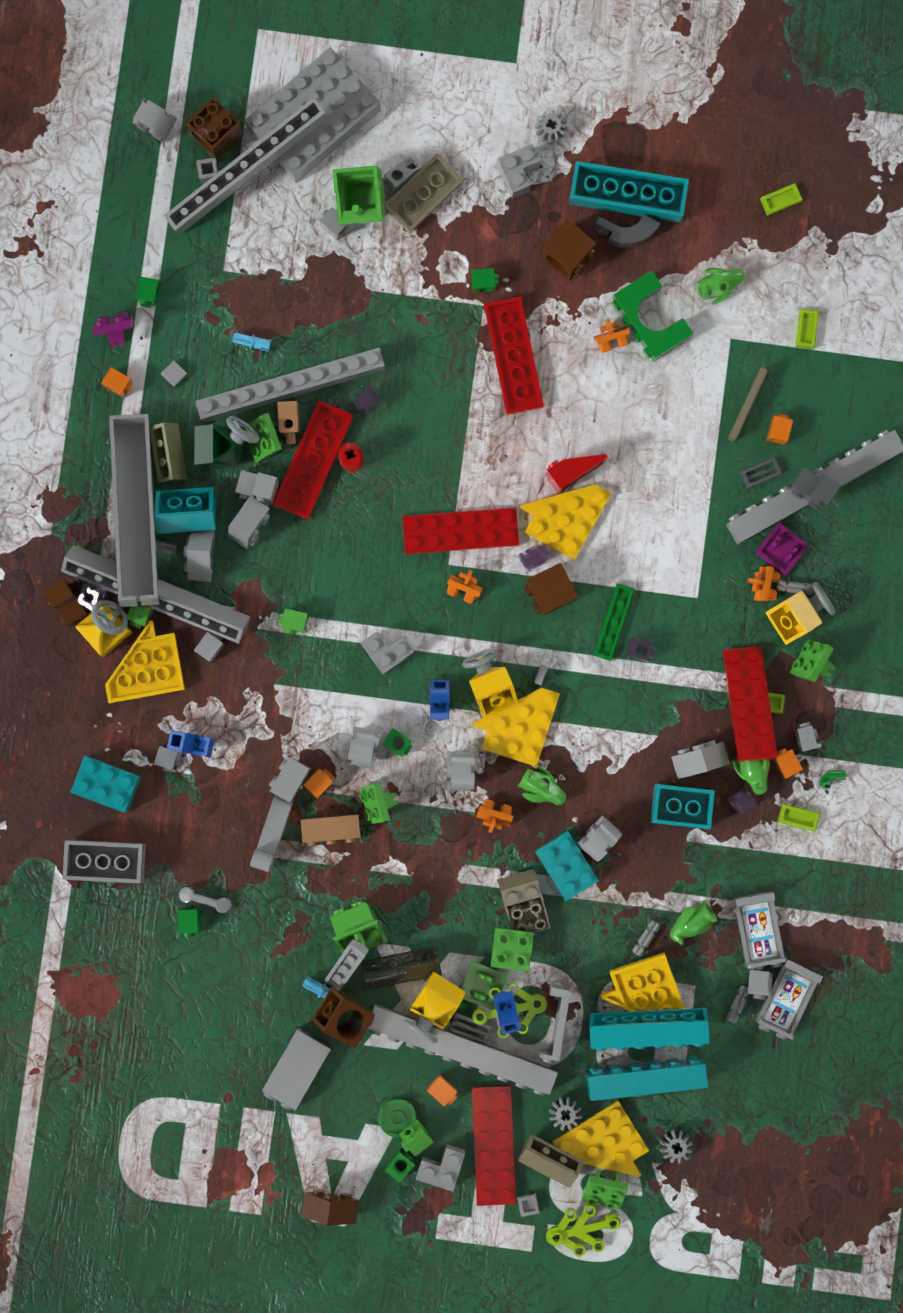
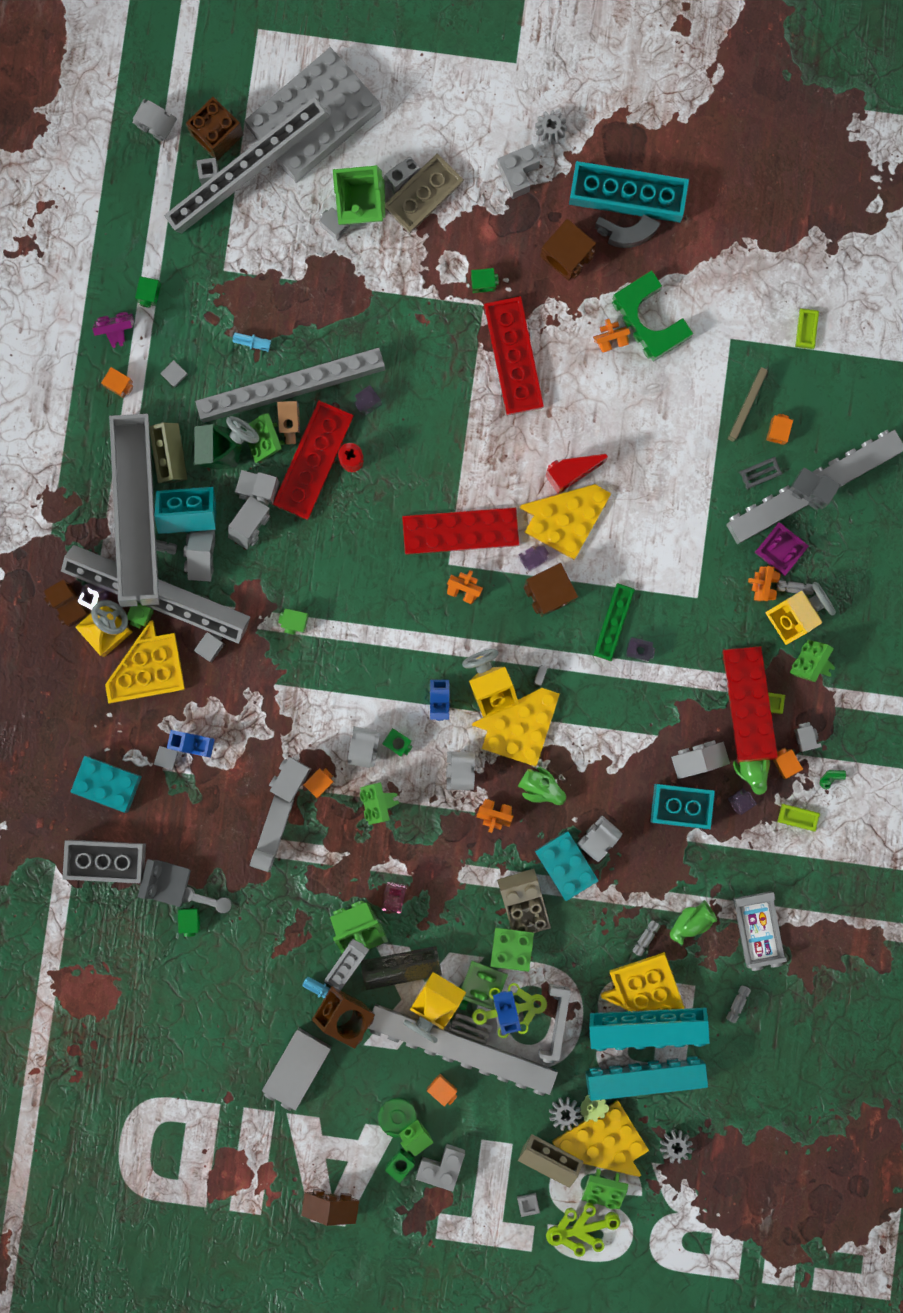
medium nougat brick [301,814,361,846] -> none
light grey brick [360,632,414,676] -> none
red plate [472,1085,516,1206] -> none
bright green animal [696,267,745,305] -> none
light grey brick [748,970,773,1000] -> none
panel [755,959,823,1041] -> none
lime tile [760,183,803,216] -> none
none -> dark grey bracket [138,859,191,907]
none -> clear pink slope [382,880,407,914]
none -> yellowish green piece [580,1095,609,1122]

